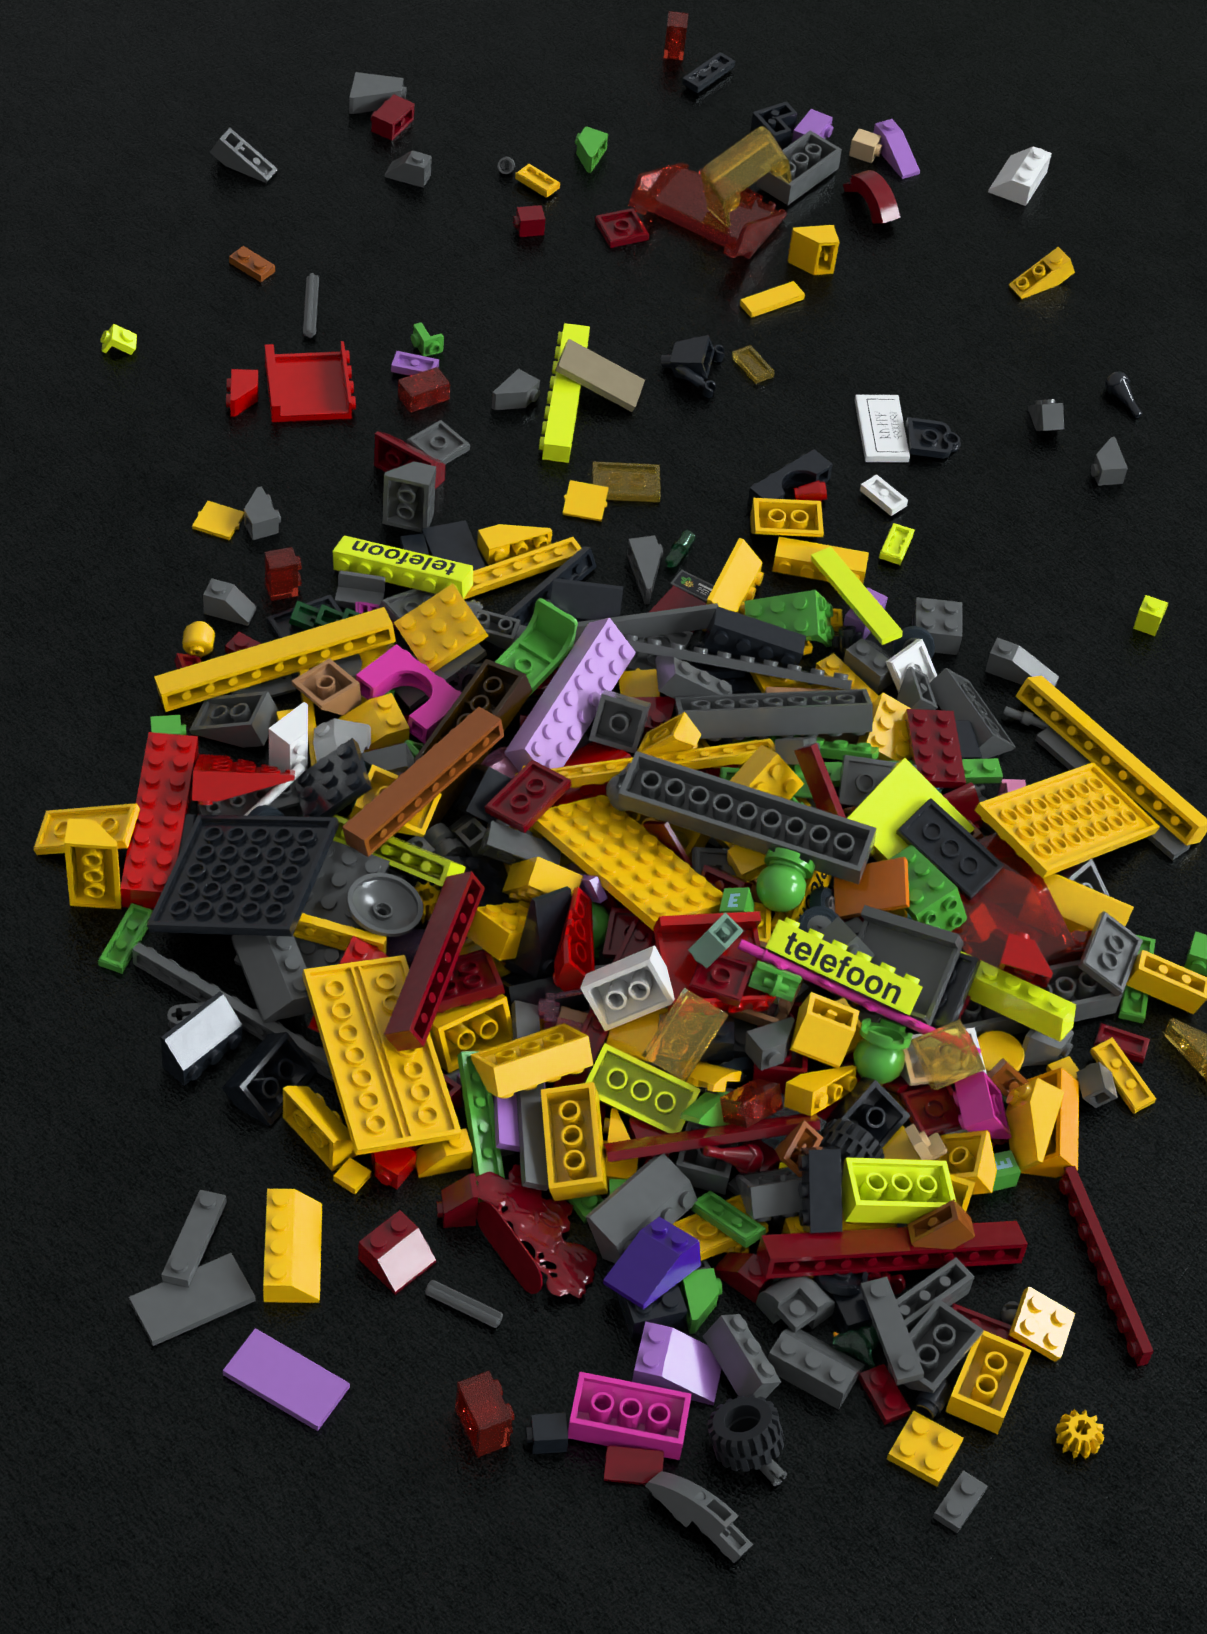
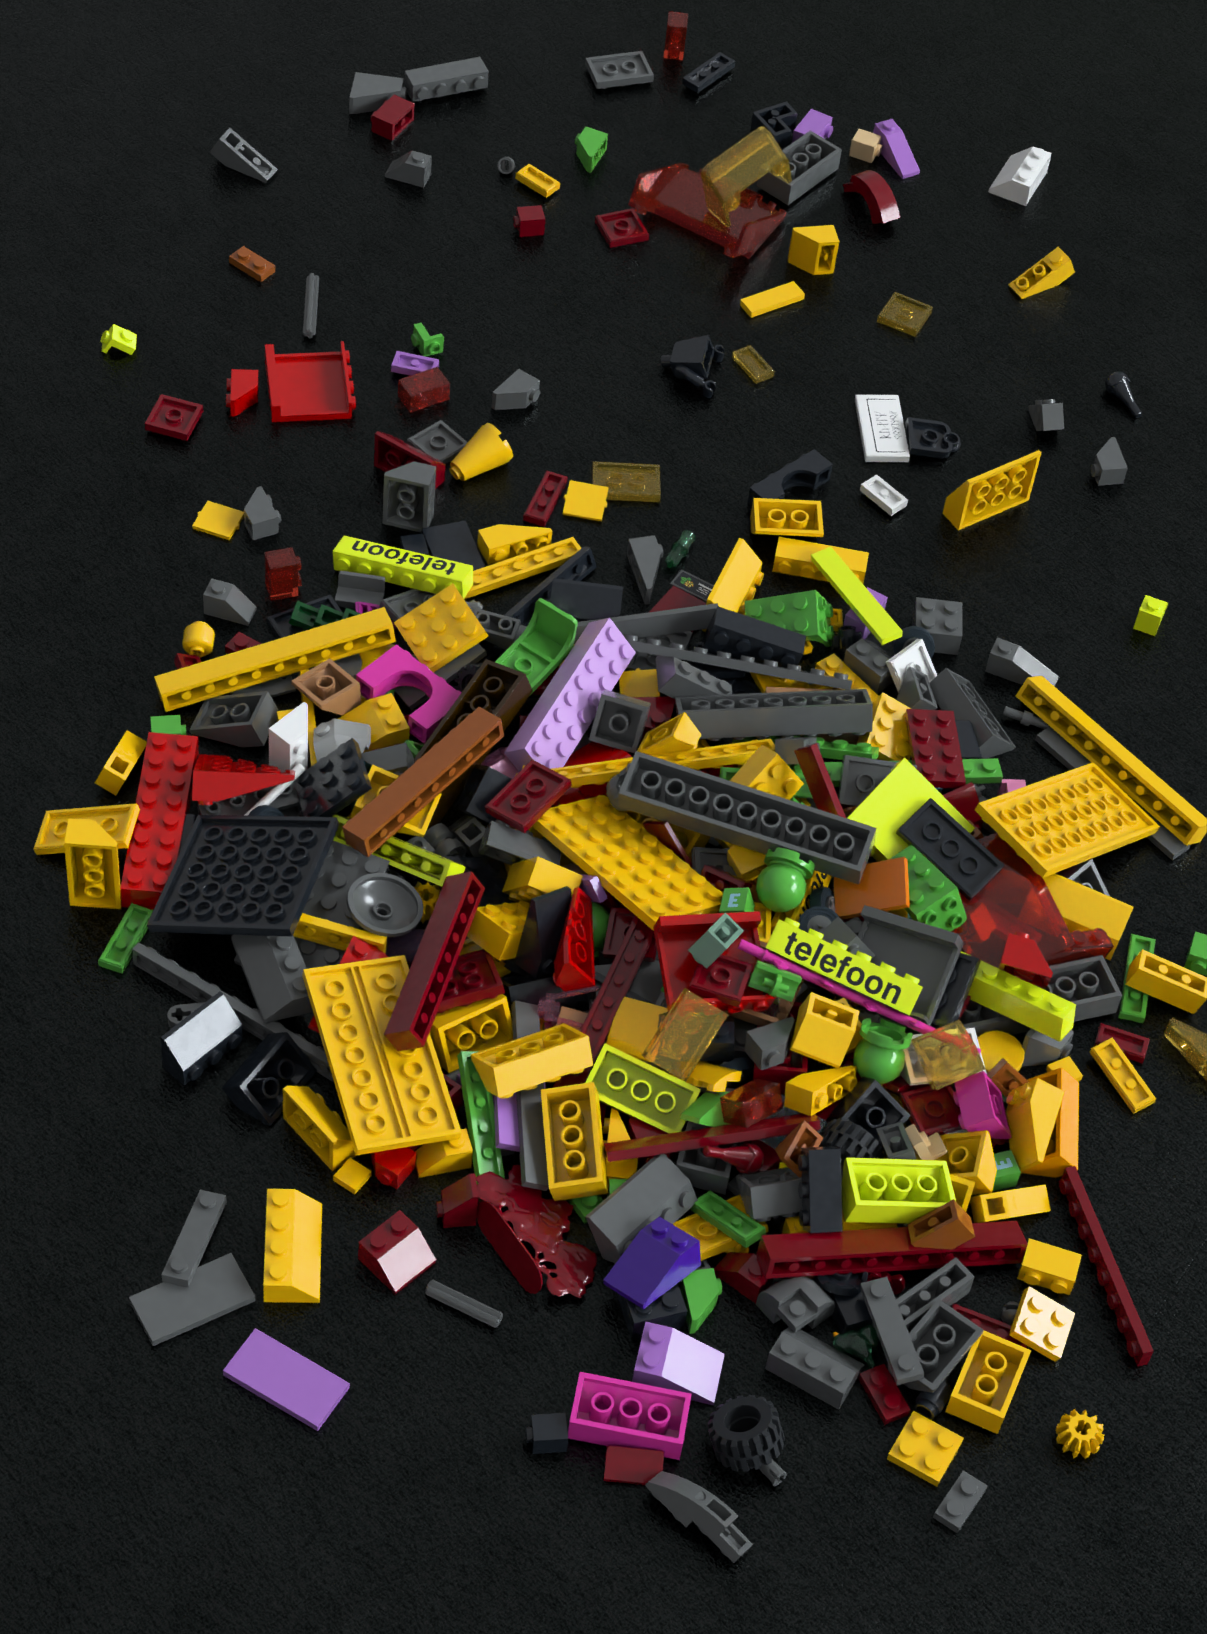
clear red brick [455,1371,514,1457] -> none
neon yellow brick [539,323,590,463] -> none
dark tan tile [555,339,645,412] -> none
white slope [581,945,675,1031] -> none
dark grey brick [703,1314,781,1398] -> none
red cone [794,480,827,502] -> none
neon yellow plate [879,523,915,565] -> none
dark grey brick [1076,1062,1118,1108] -> none
dark grey tile [1078,911,1143,997] -> none
none -> yellow slope [95,730,147,795]
none -> dark red plate [145,394,203,441]
none -> dark grey brick [404,57,489,102]
none -> yellow cone [450,423,513,481]
none -> dark red tile [523,471,568,527]
none -> dark grey plate [585,51,654,89]
none -> dark grey slope [876,1122,916,1160]
none -> clear yellow tile [877,292,933,337]
none -> yellow slope [943,450,1041,530]
none -> yellow slope [970,1185,1051,1223]
none -> yellow brick [1017,1238,1082,1295]

